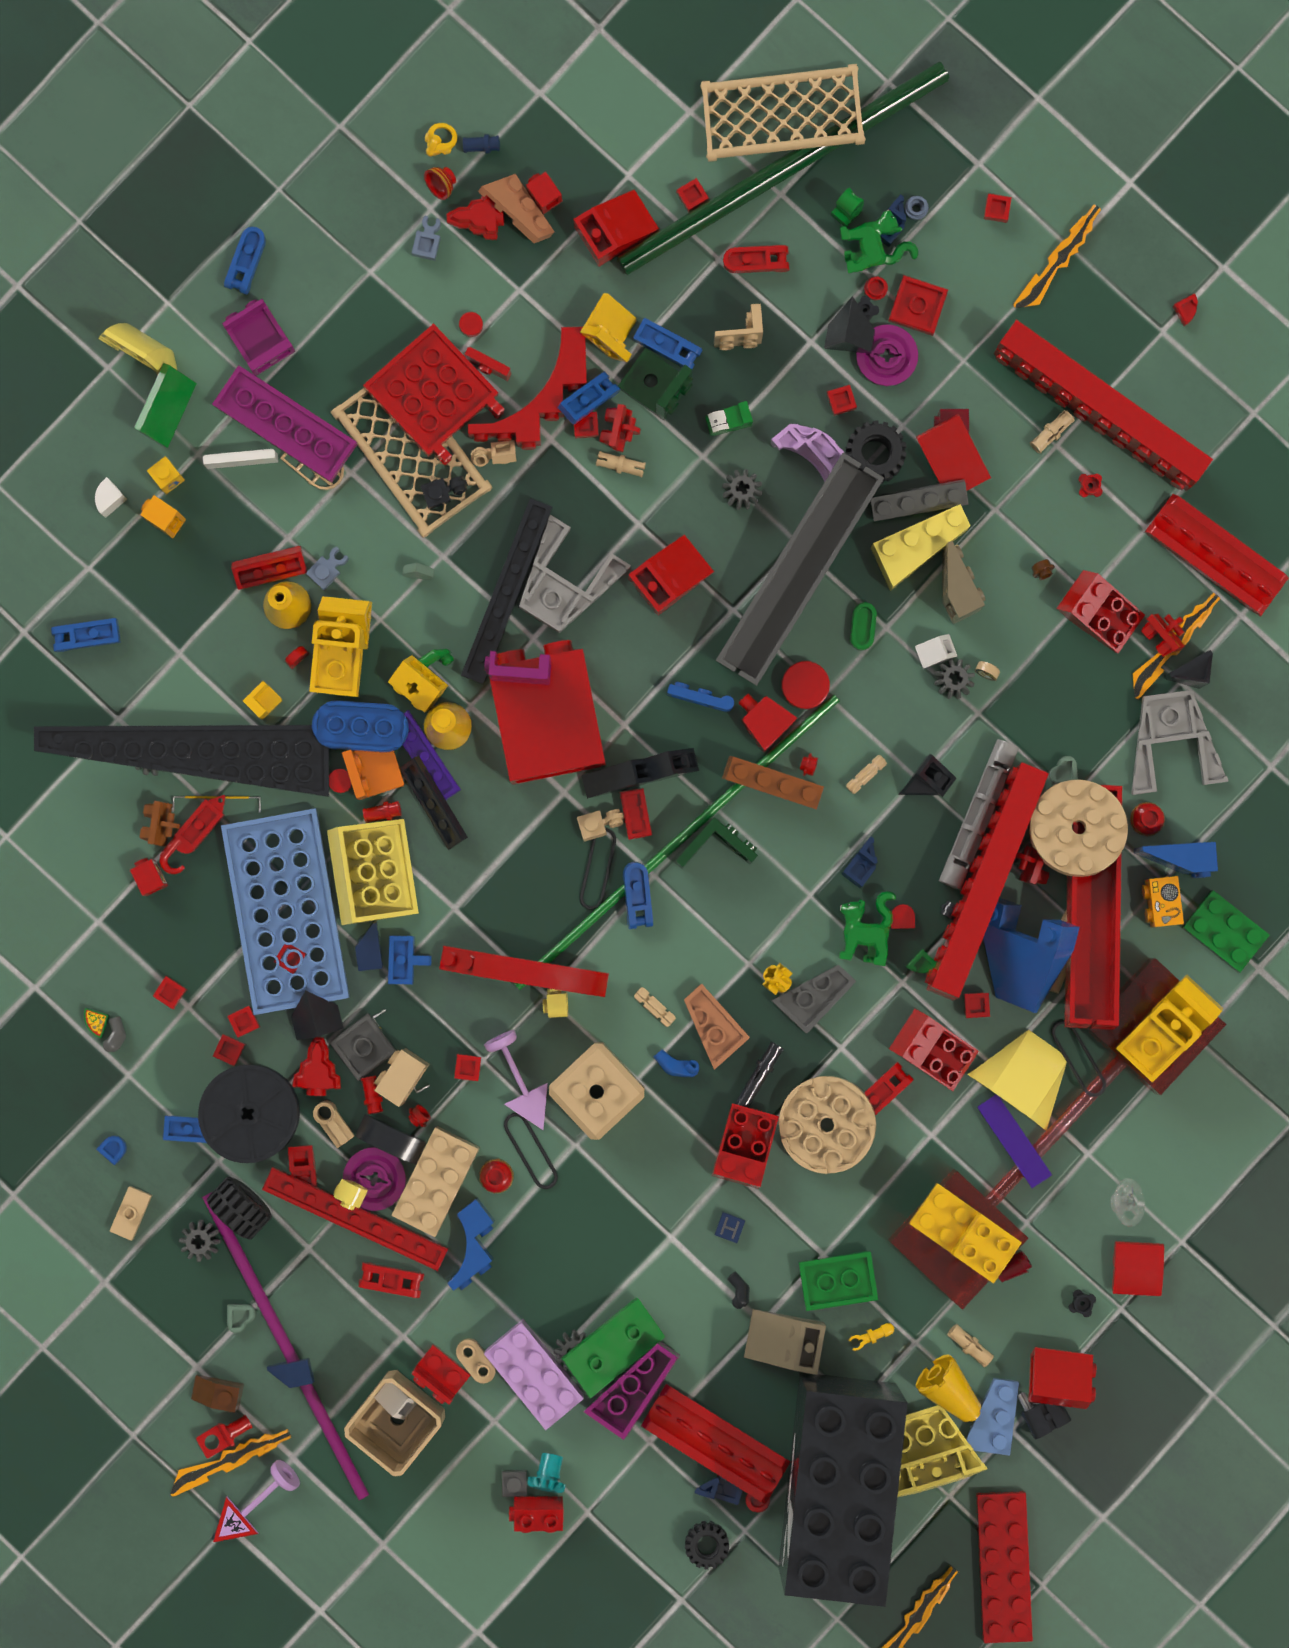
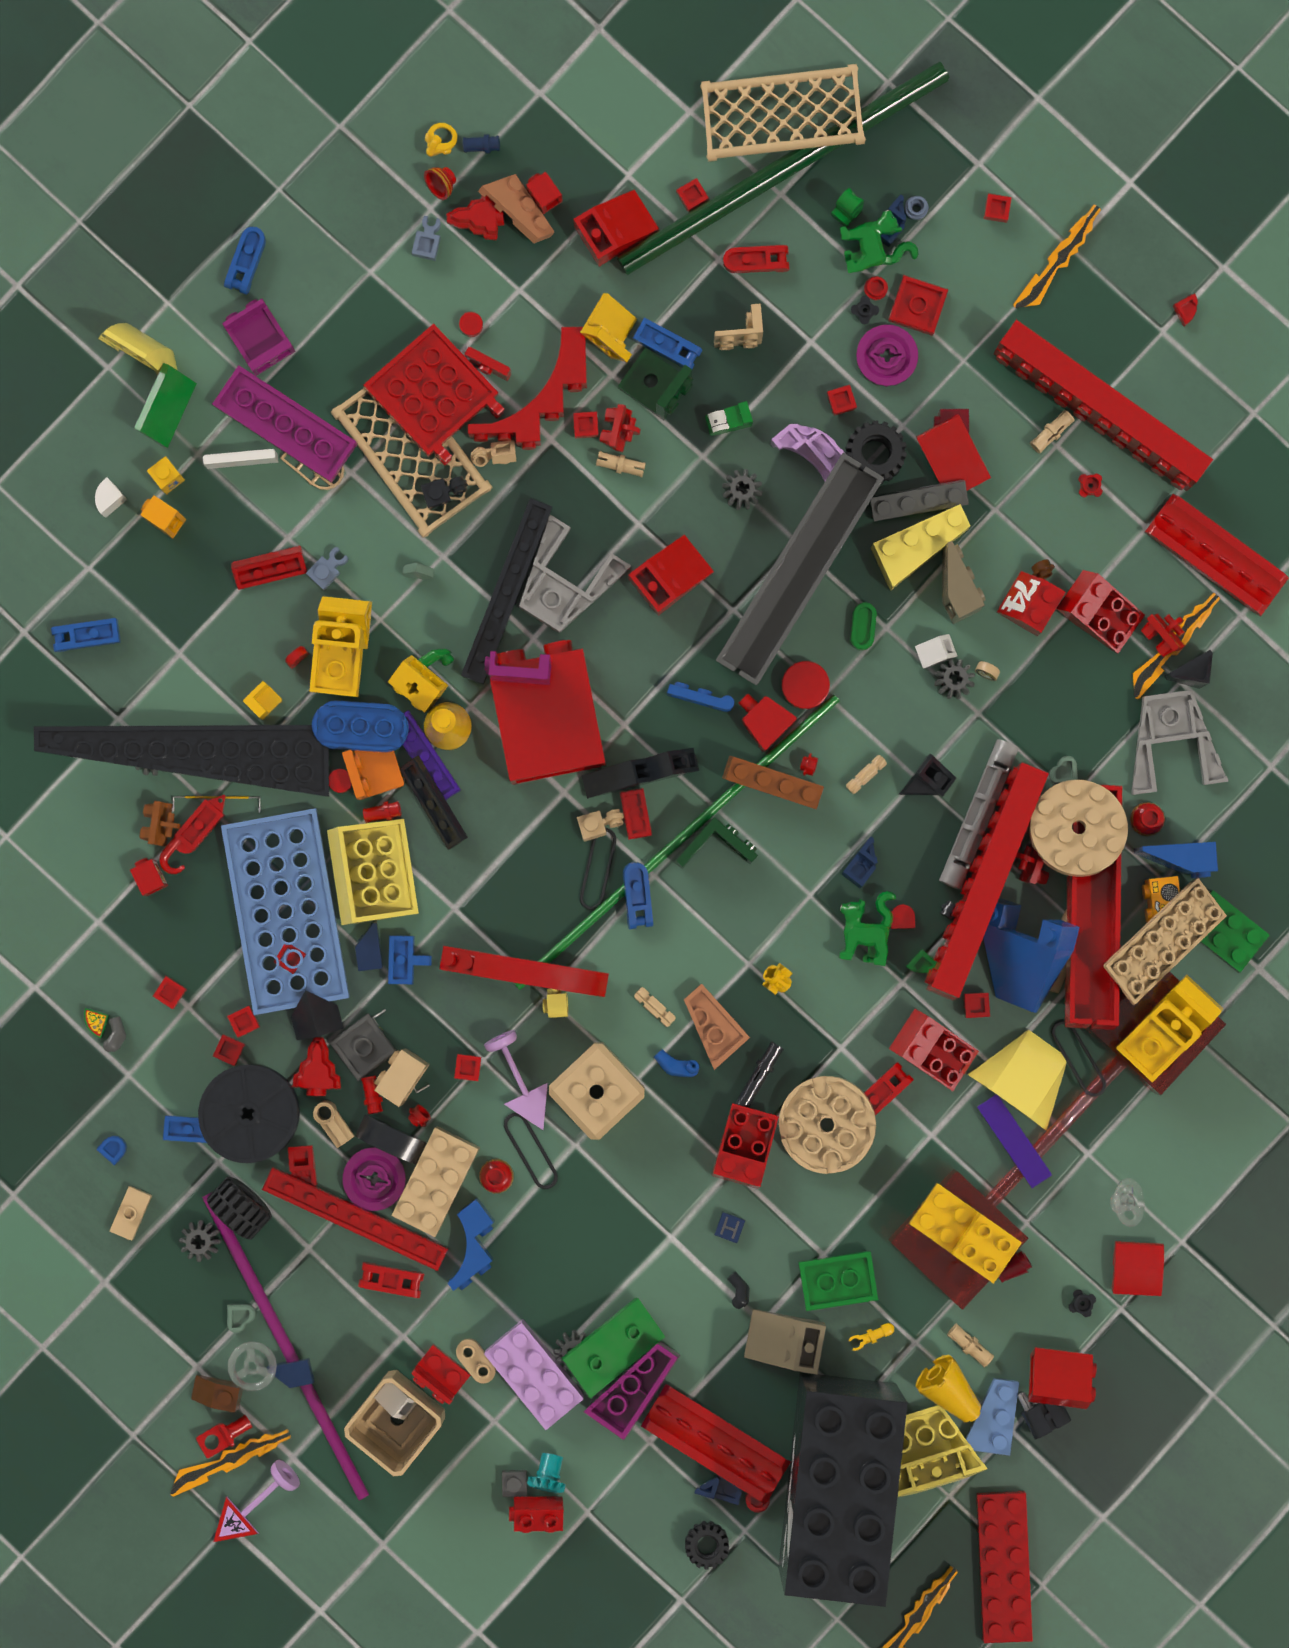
yellow cone [263,581,311,629] -> none
light yellow plate [334,1179,368,1210] -> none
blue plate [558,371,621,425] -> none
dark grey wing [771,965,856,1034] -> none
black slope [824,296,875,354] -> none
none -> clear piece [228,1342,276,1391]
none -> red slope [996,571,1066,636]
none -> tan plate [1103,878,1227,1005]

